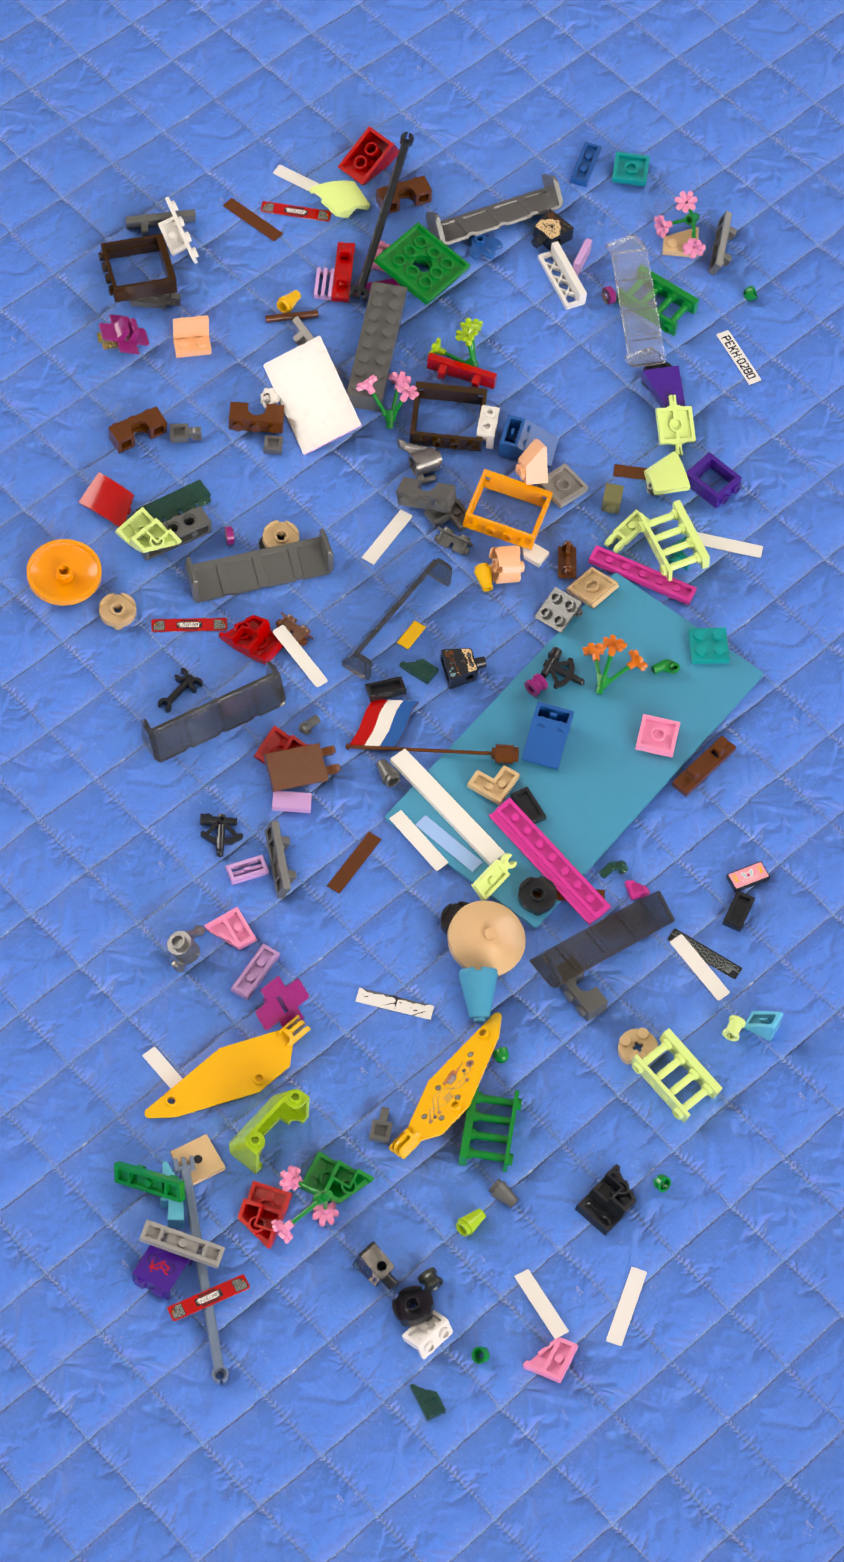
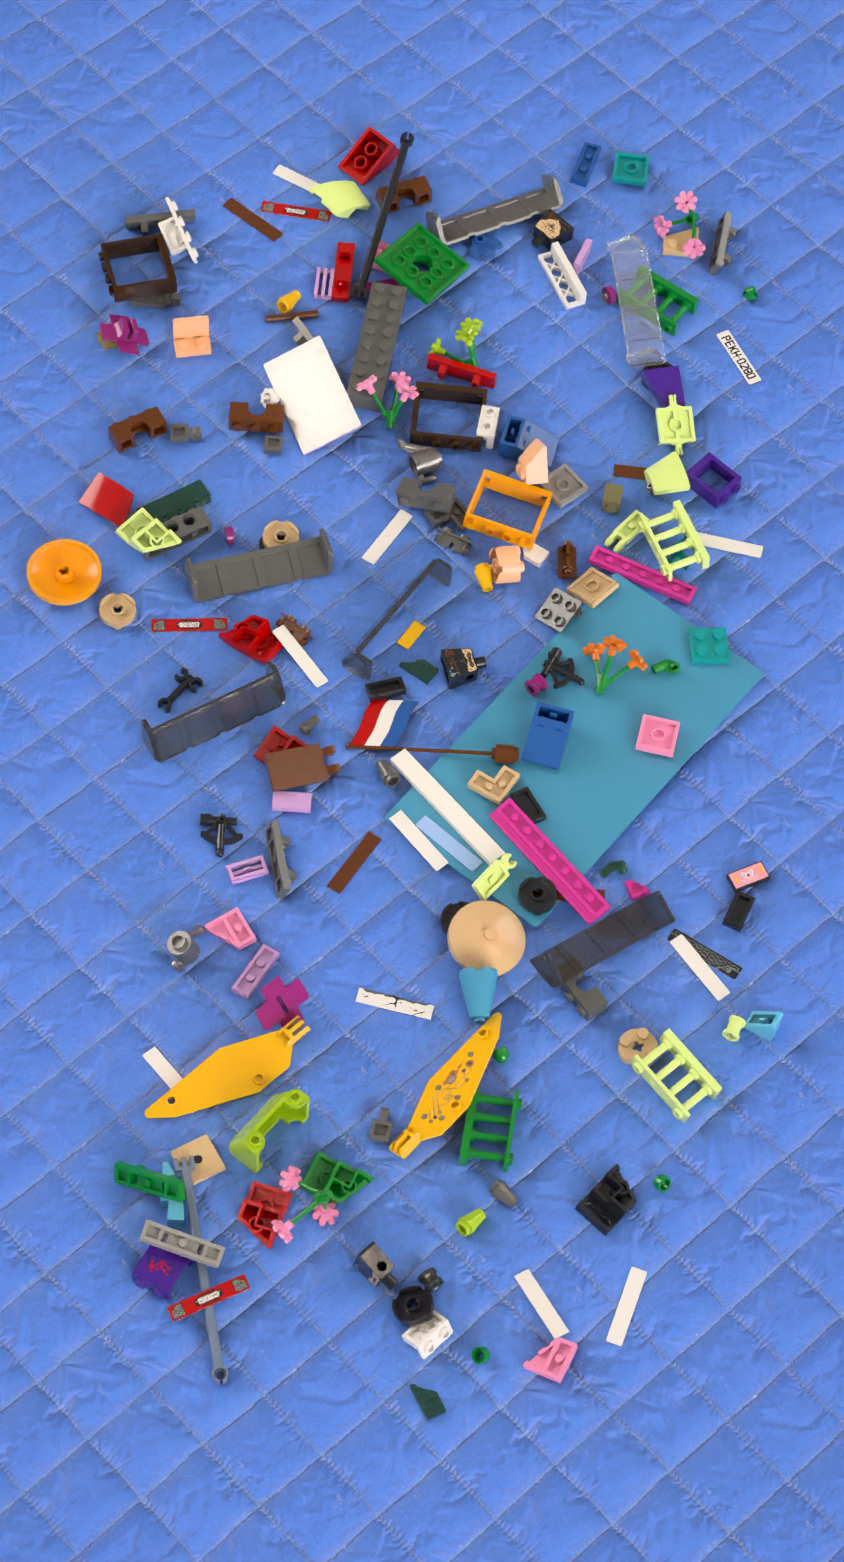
reddish brown hinge [672,735,736,797] -> none

